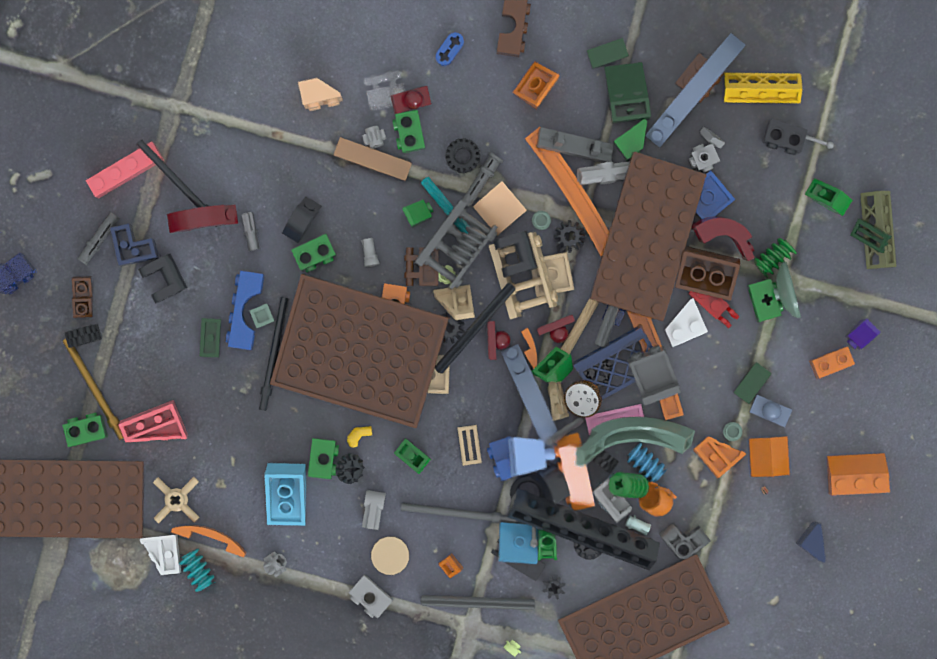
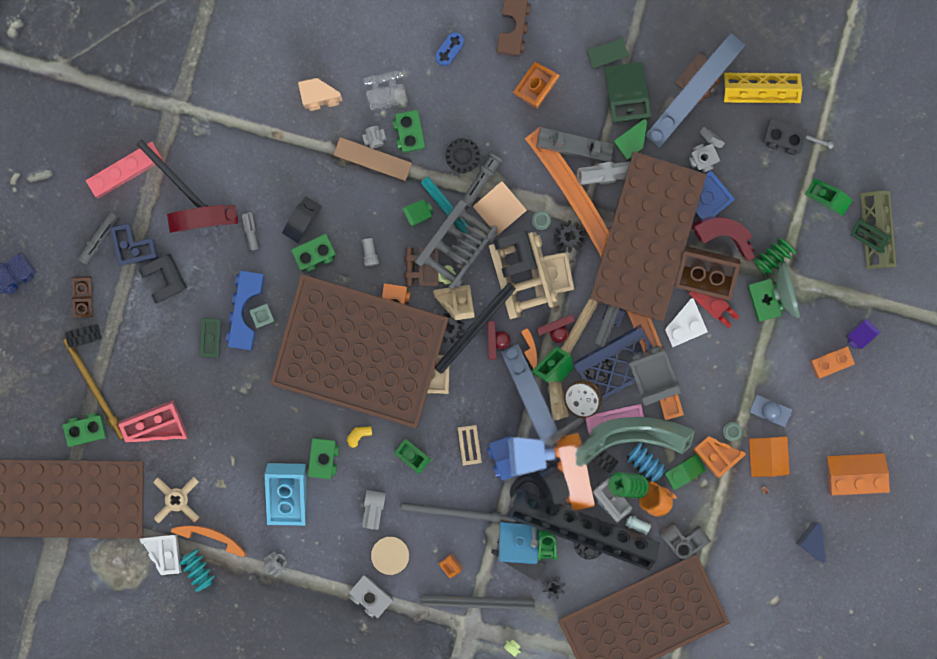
black bar [259,297,288,411] -> none
black gear [336,453,365,484] -> none
dark red tile [390,86,431,114] -> none
dark green tile [733,362,772,404] -> none
none -> green slope [664,454,706,490]

